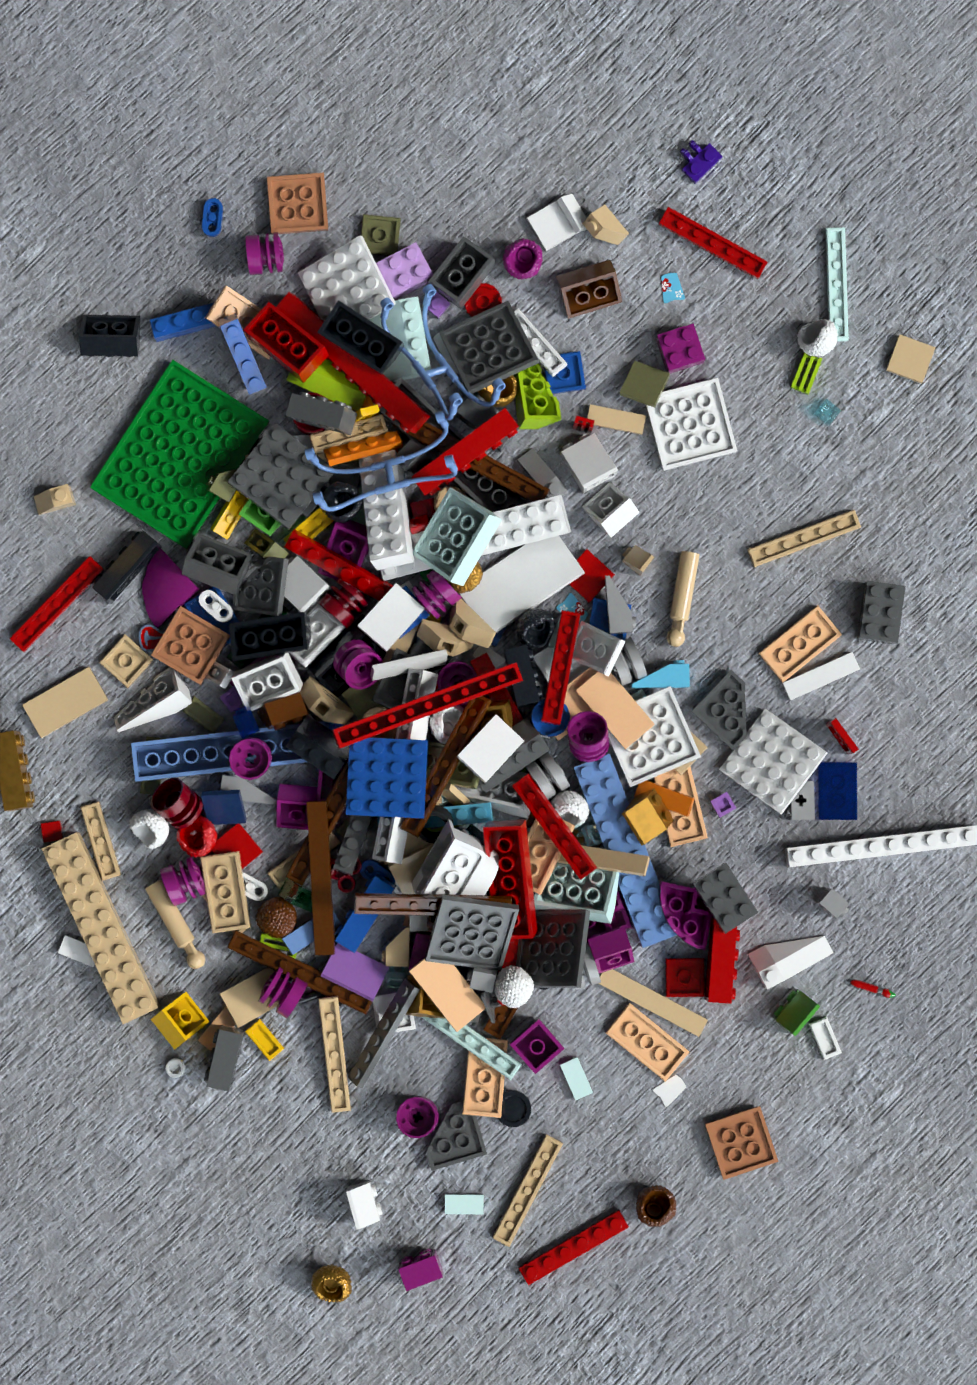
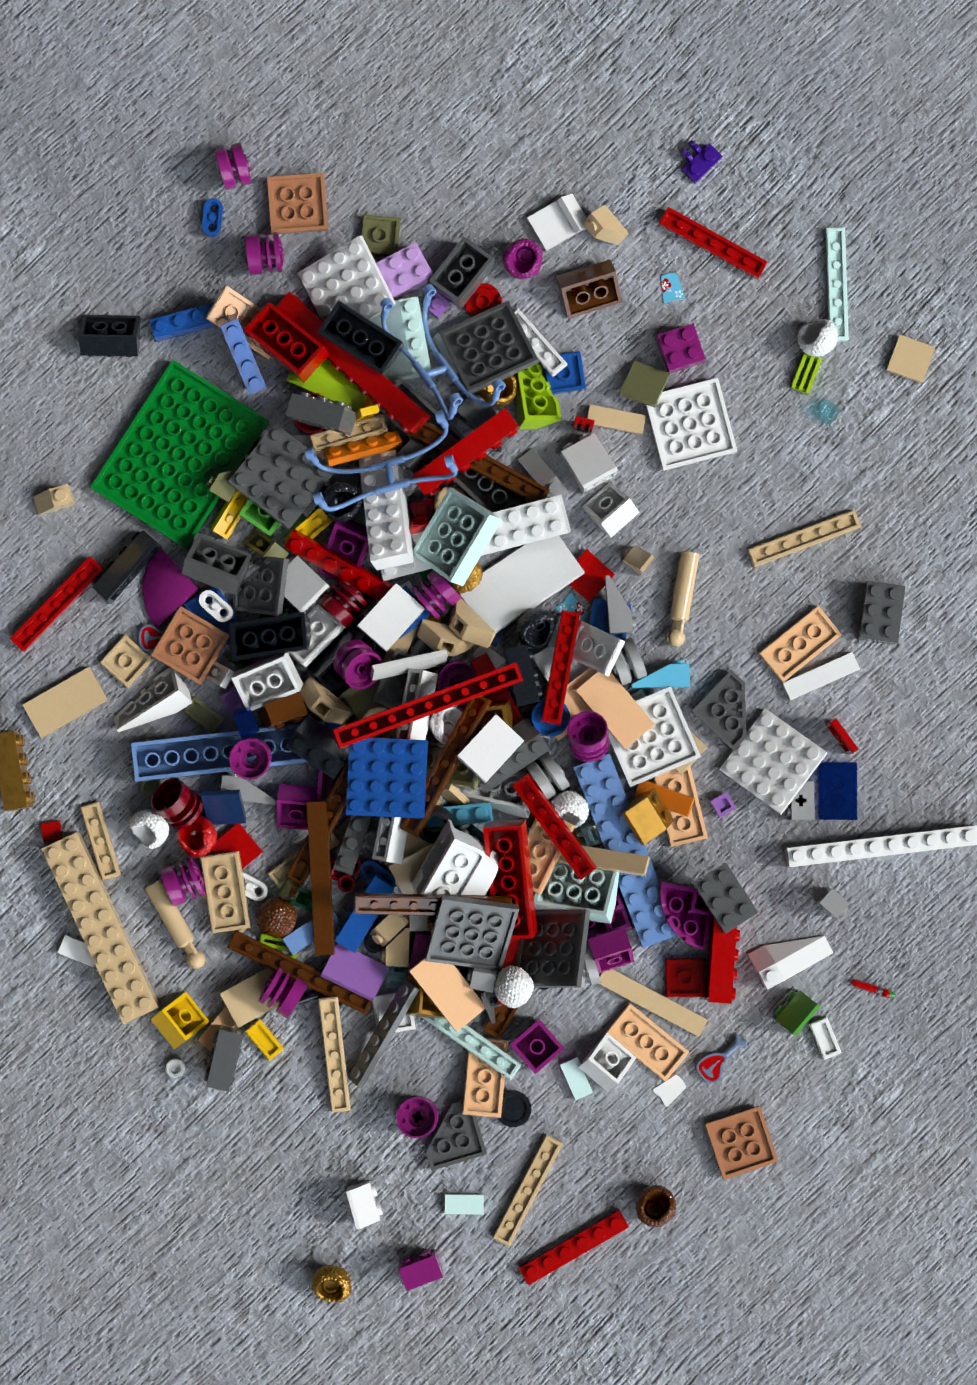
none -> magenta wheel [215,142,252,190]
none -> black tile [365,935,384,953]
none -> tan slope [370,915,409,947]
none -> white slope [579,1033,637,1092]
none -> sand blue piece [696,1034,747,1083]

